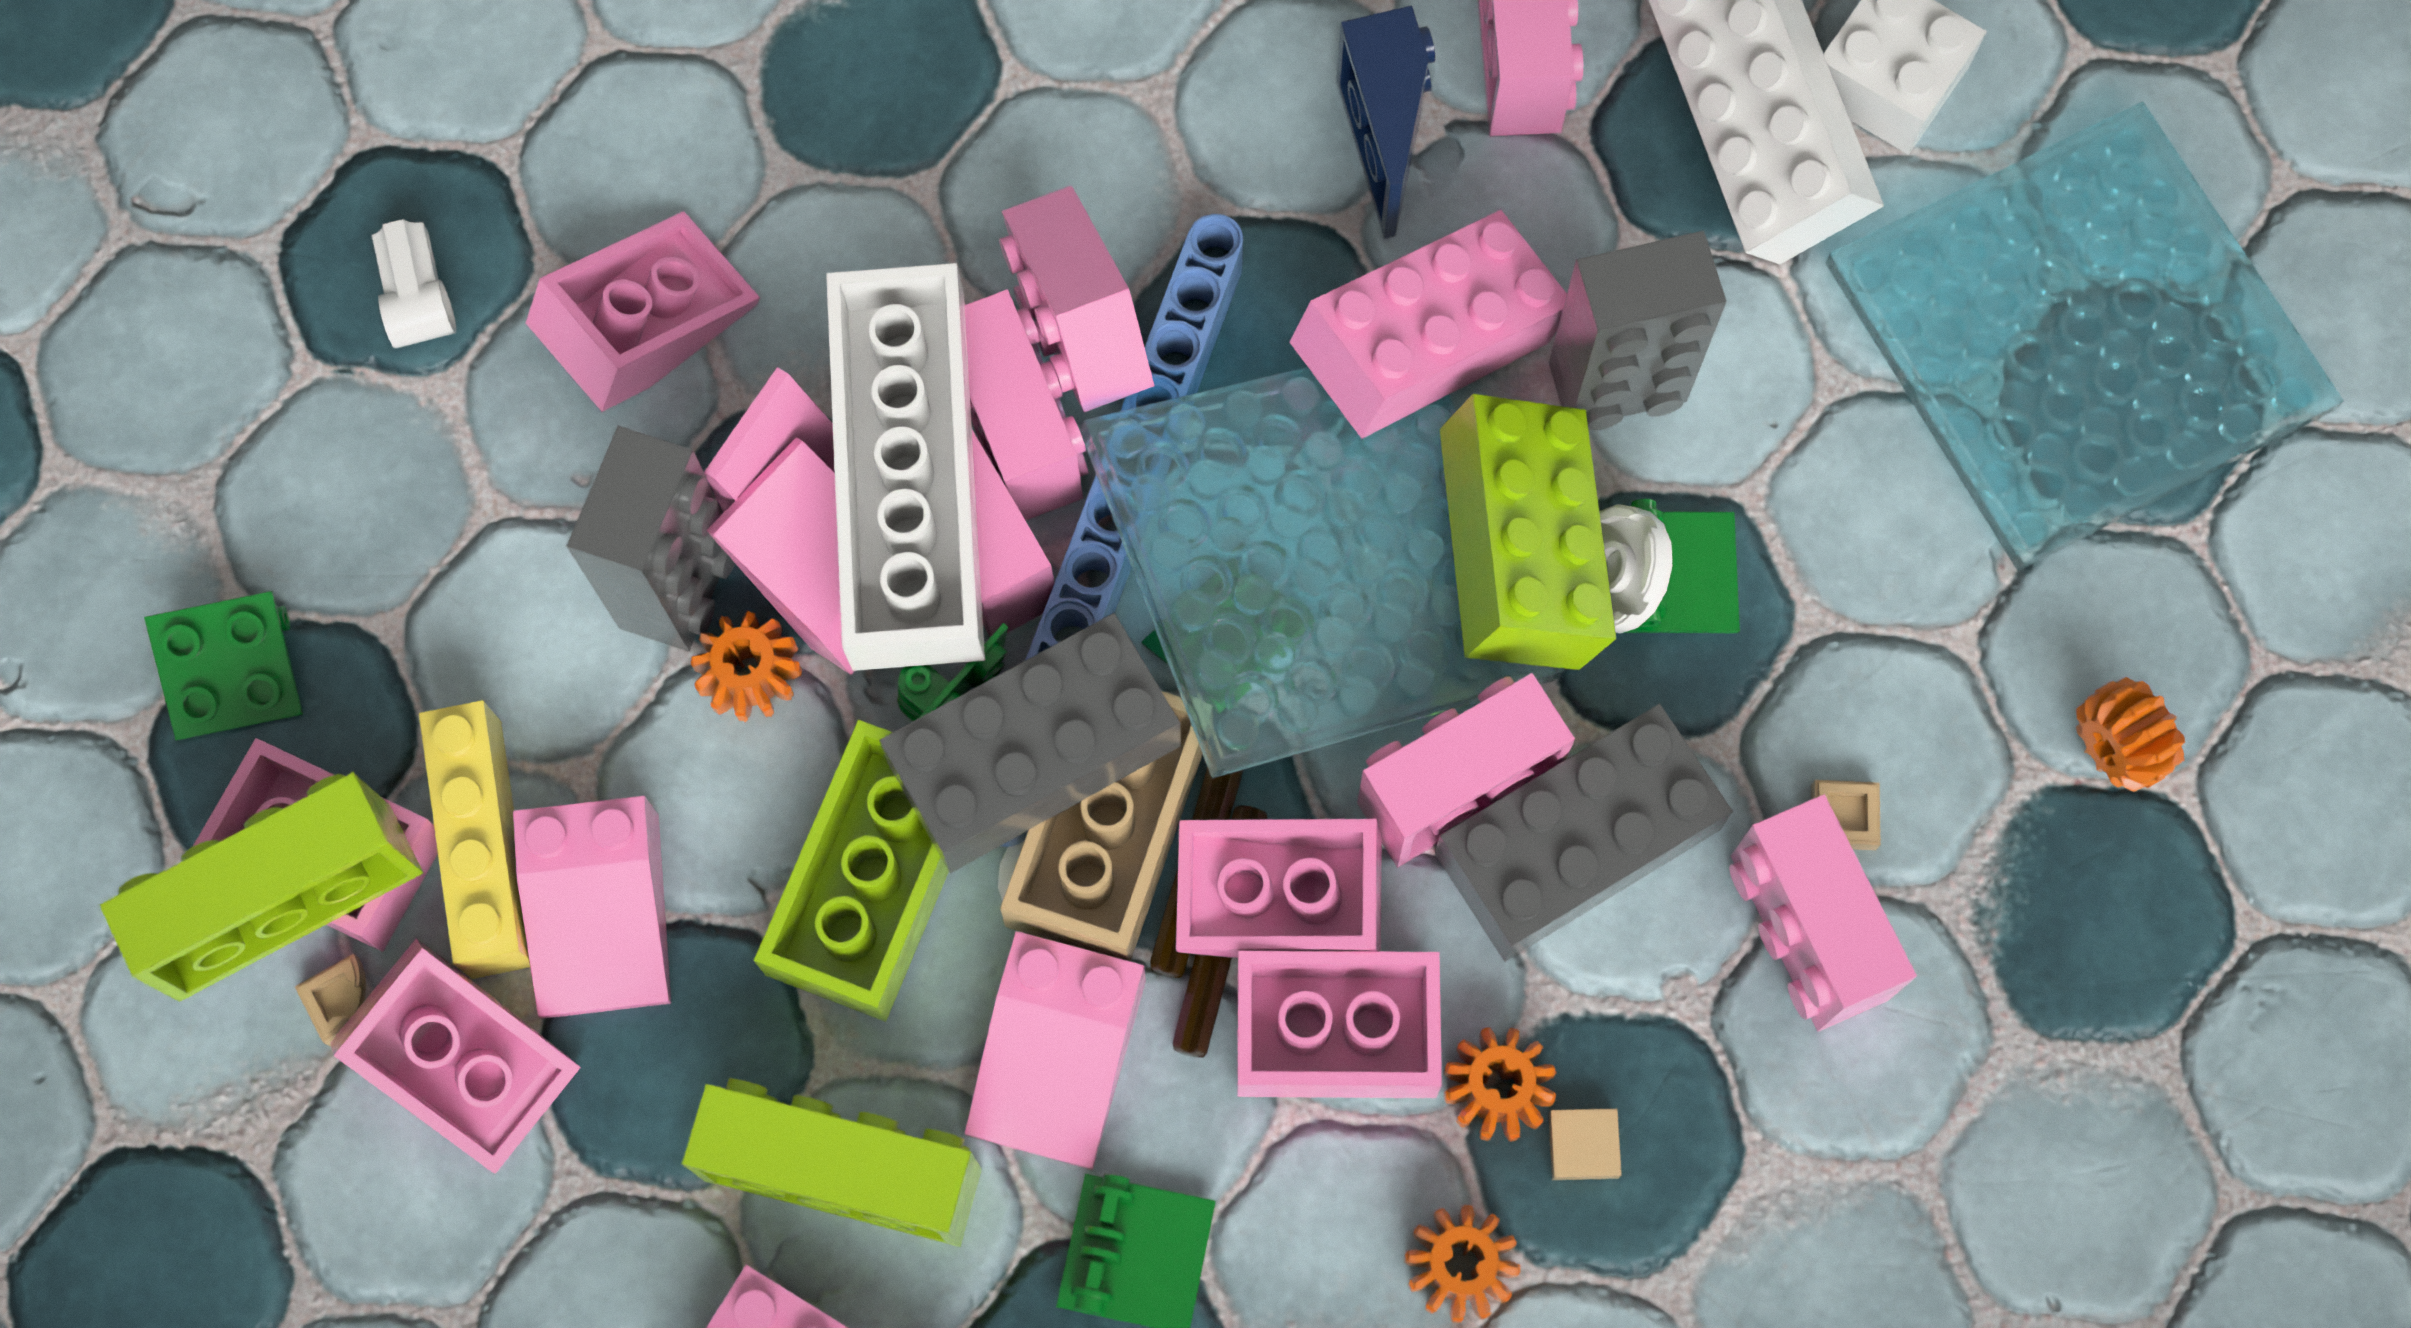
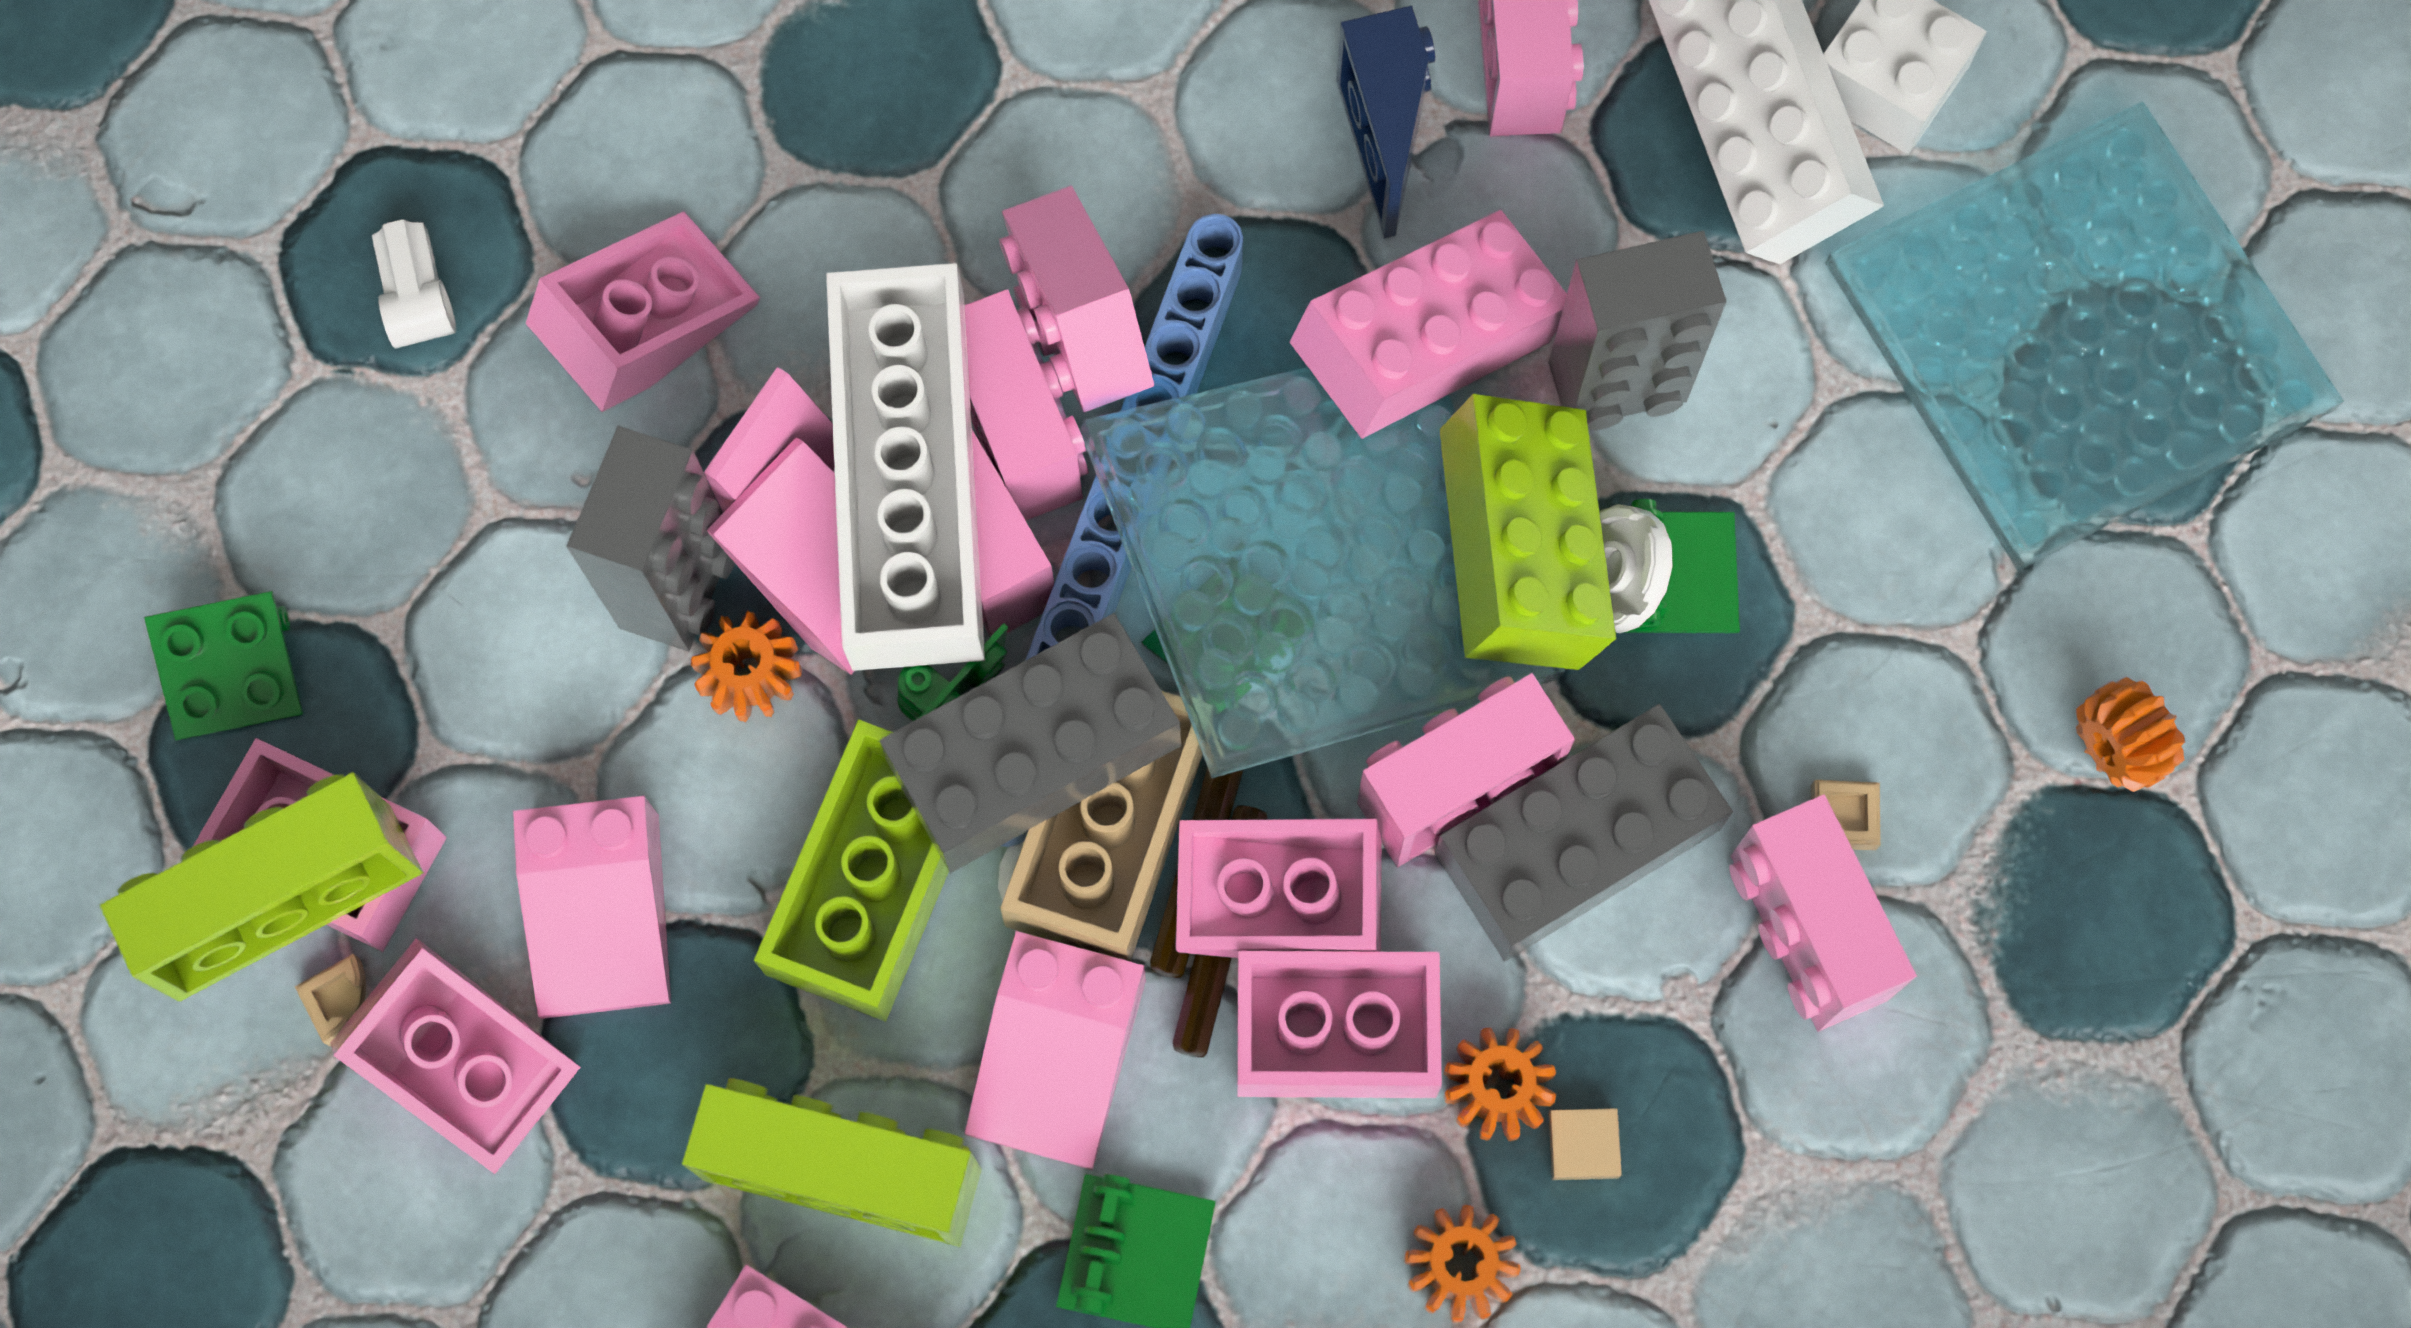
light yellow brick [419,700,530,979] -> none

